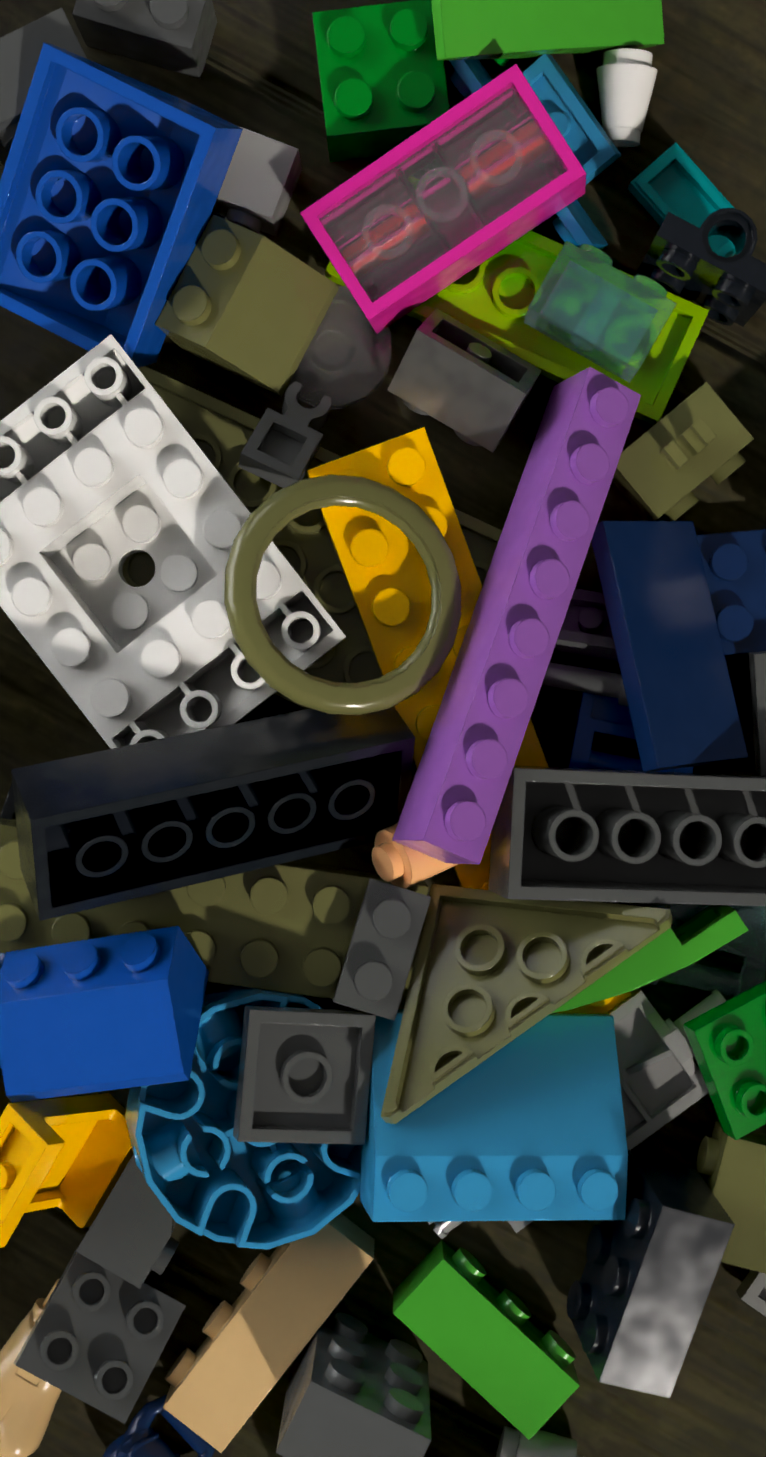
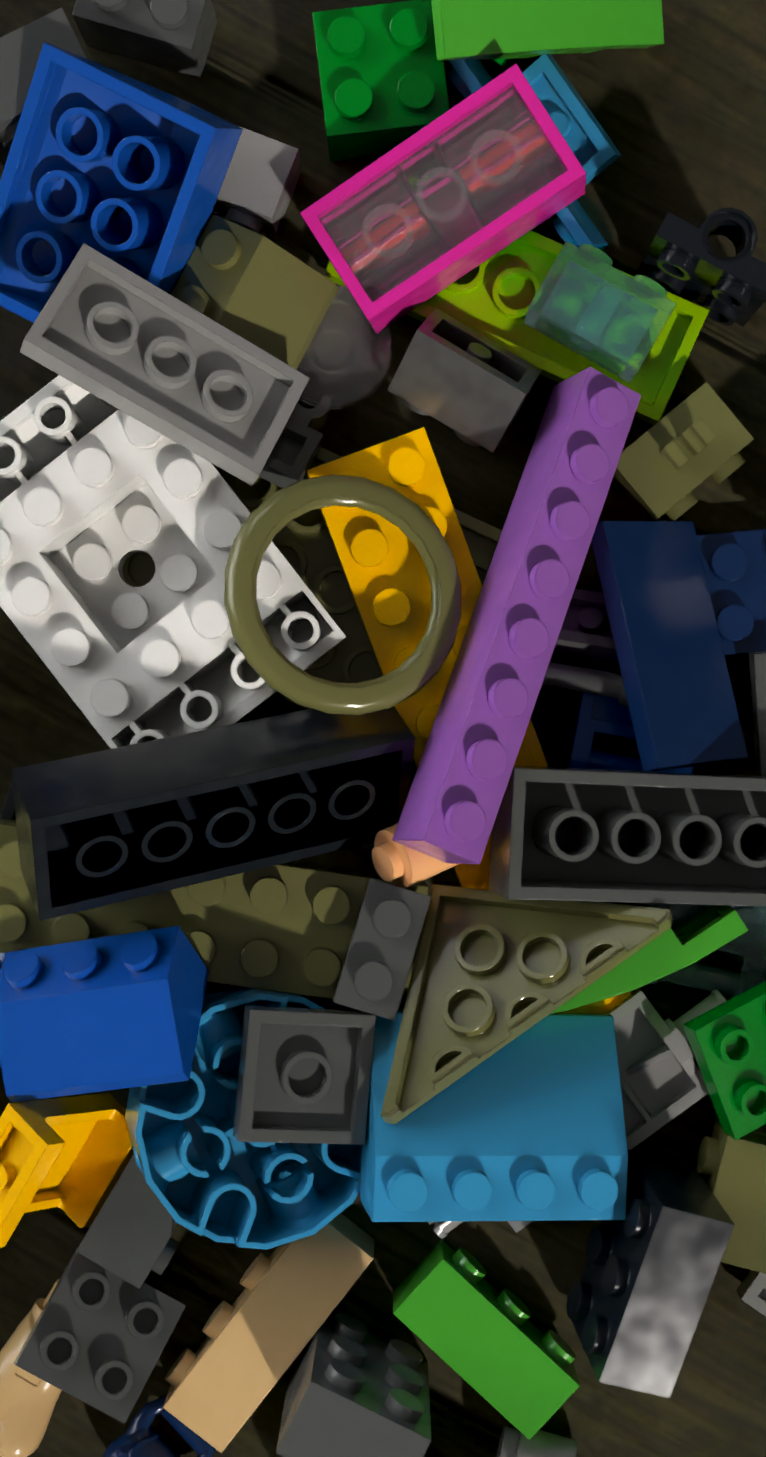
white cone [596,48,658,147] -> none
teal tile [628,142,736,258] -> none
none -> light grey plate [20,243,310,486]

